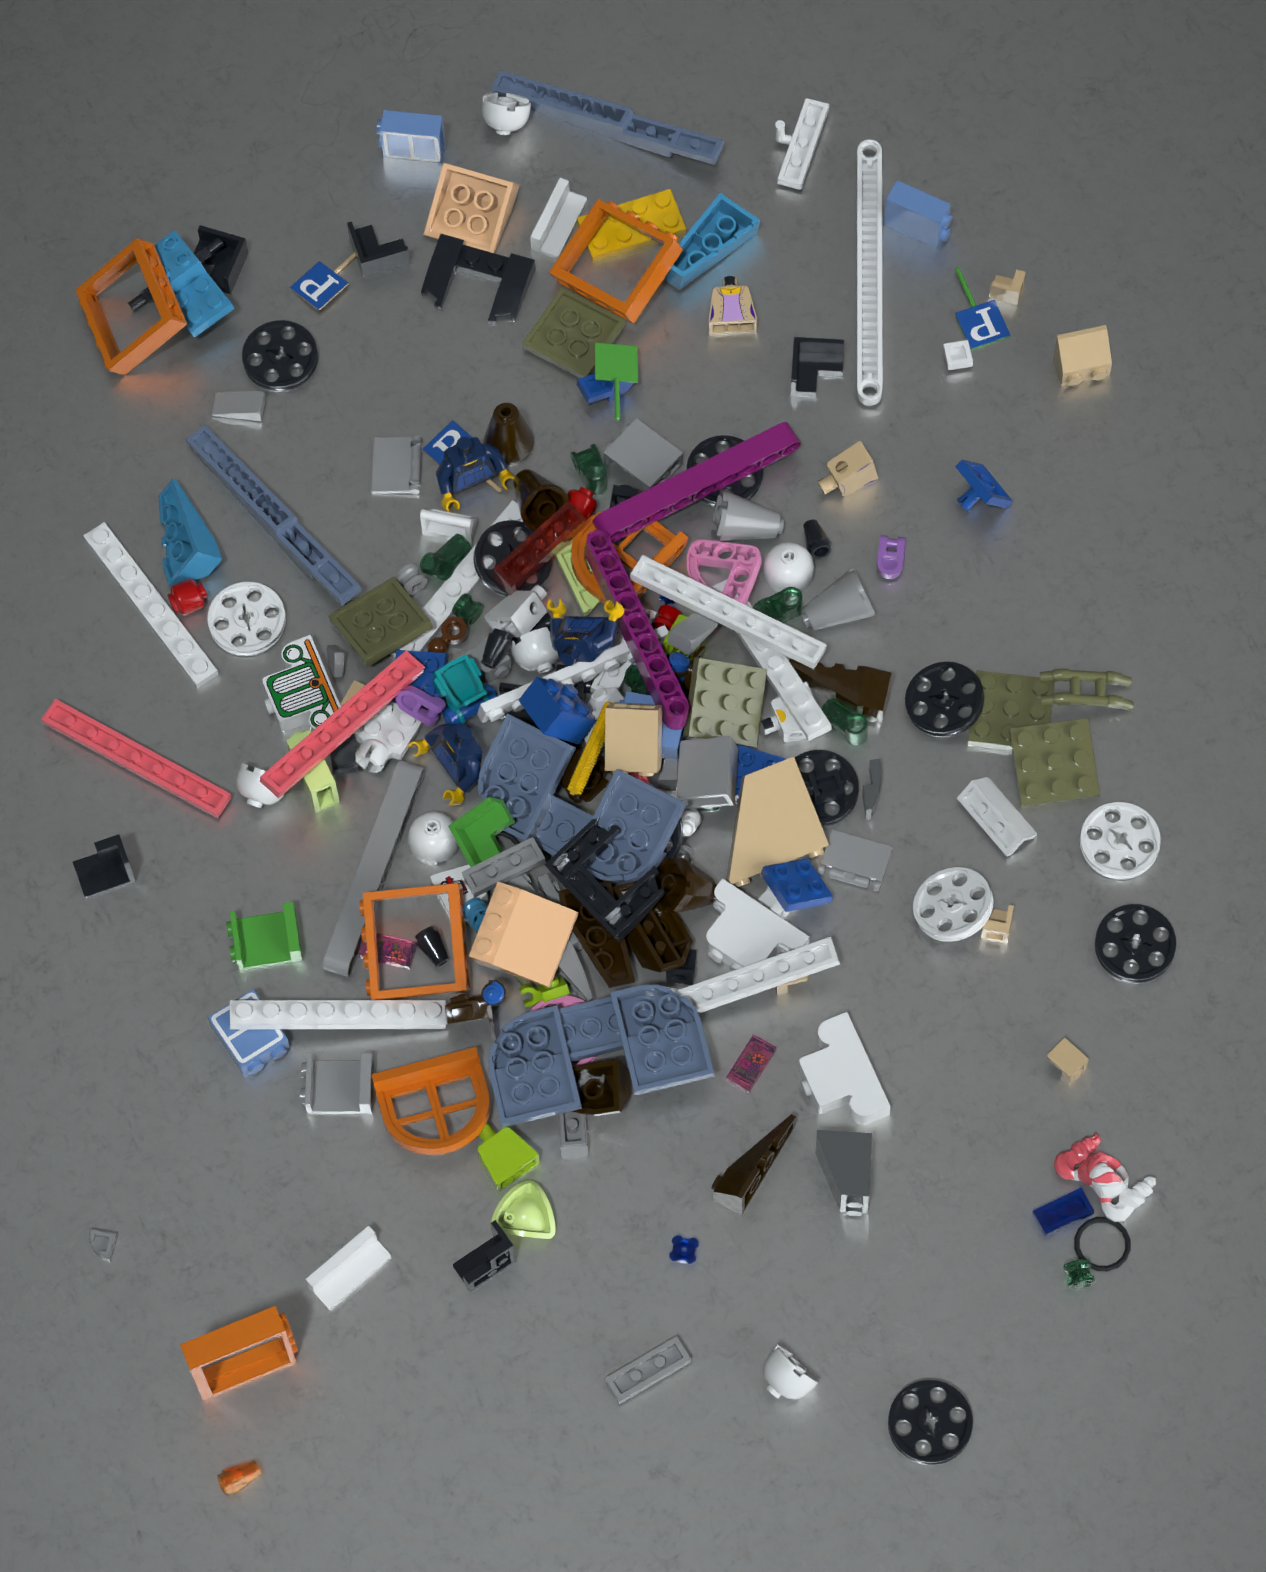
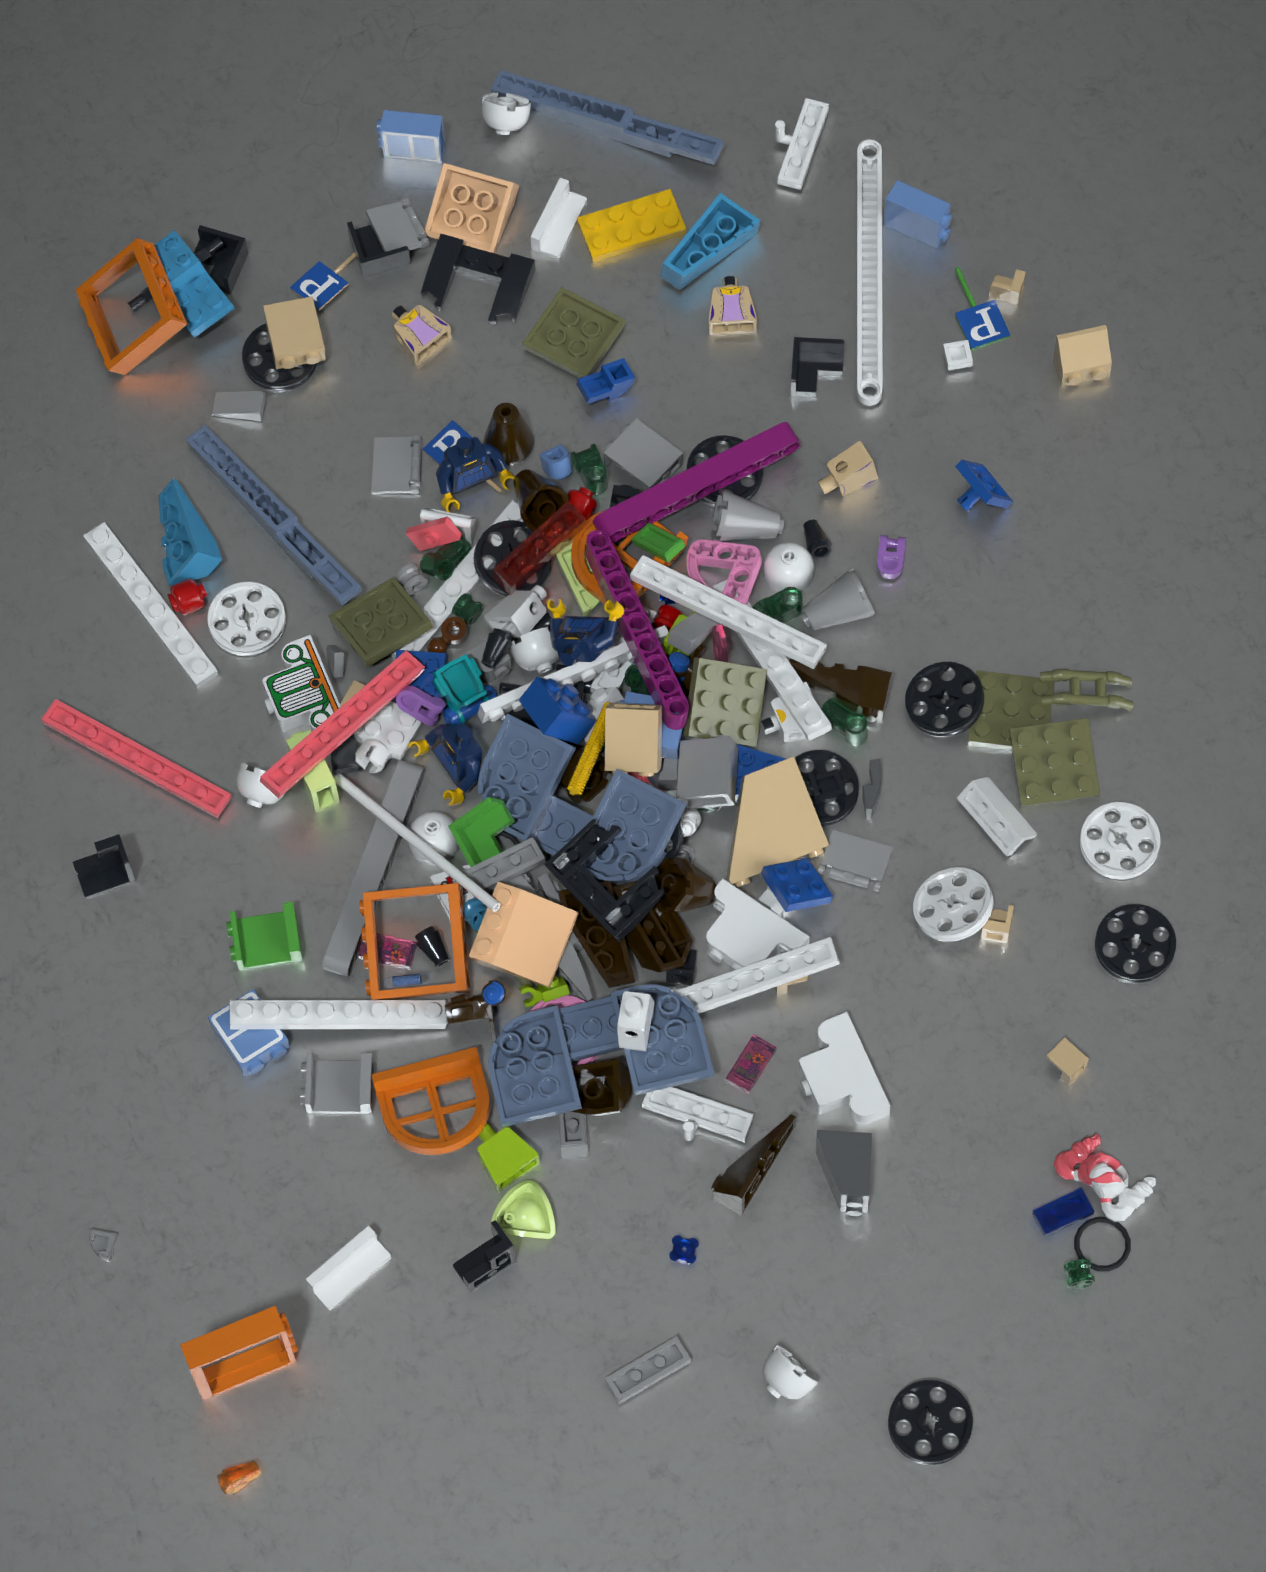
orange window [549,199,683,324] -> none
bright green piece [595,343,638,421] -> none
none -> tan brick [263,296,326,369]
none -> white piece [334,773,501,912]
none -> light grey piece [365,198,431,252]
none -> medium blue piece [384,973,429,987]
none -> tan torso [392,305,452,366]
none -> coral plate [406,516,462,551]
none -> medium blue plate [539,444,572,480]
none -> white torso [617,991,654,1051]
none -> bright green tile [631,523,685,563]
none -> white plate [642,1087,754,1142]
none -> clear pink tile [712,624,728,662]

